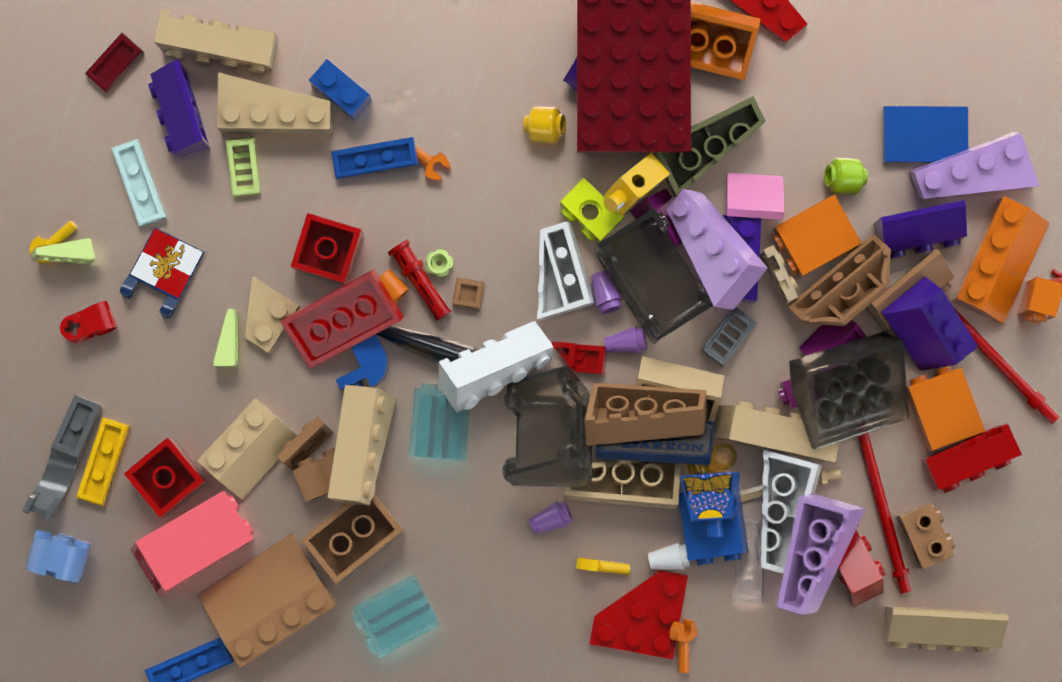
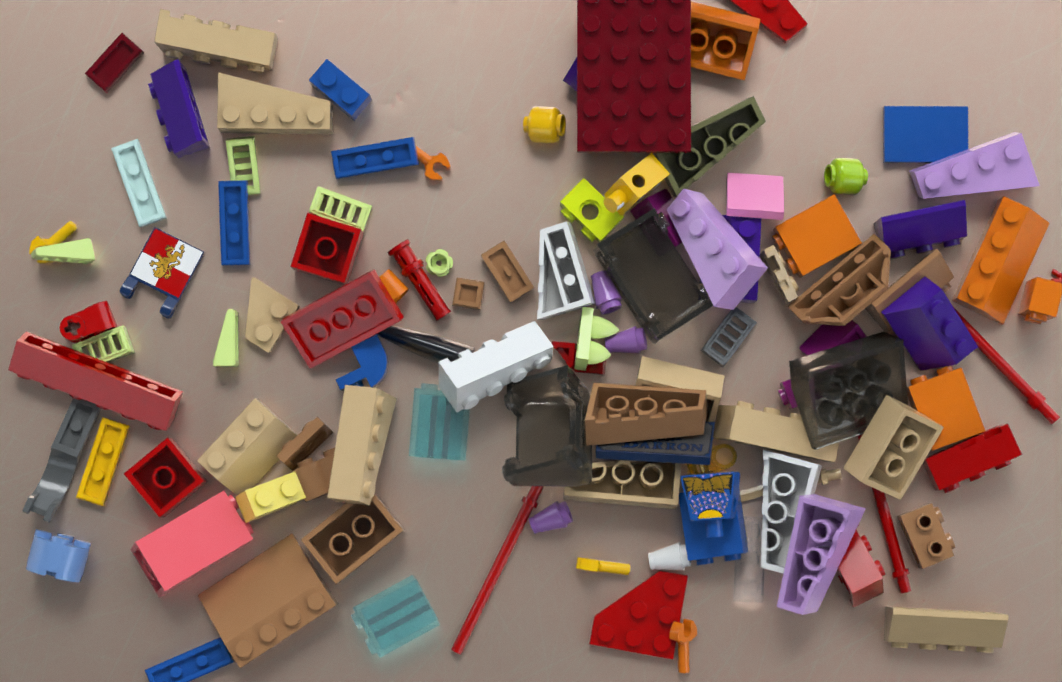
none -> red brick [8,331,183,431]
none -> yellowish green slope [72,325,135,363]
none -> blue tile [218,180,250,265]
none -> light yellow brick [235,472,306,523]
none -> yellowish green slope [309,186,372,232]
none -> red bar [451,482,543,655]
none -> medium nougat plate [481,240,534,303]
none -> yellowish green tile [574,307,619,371]
none -> tan slope [843,395,944,500]

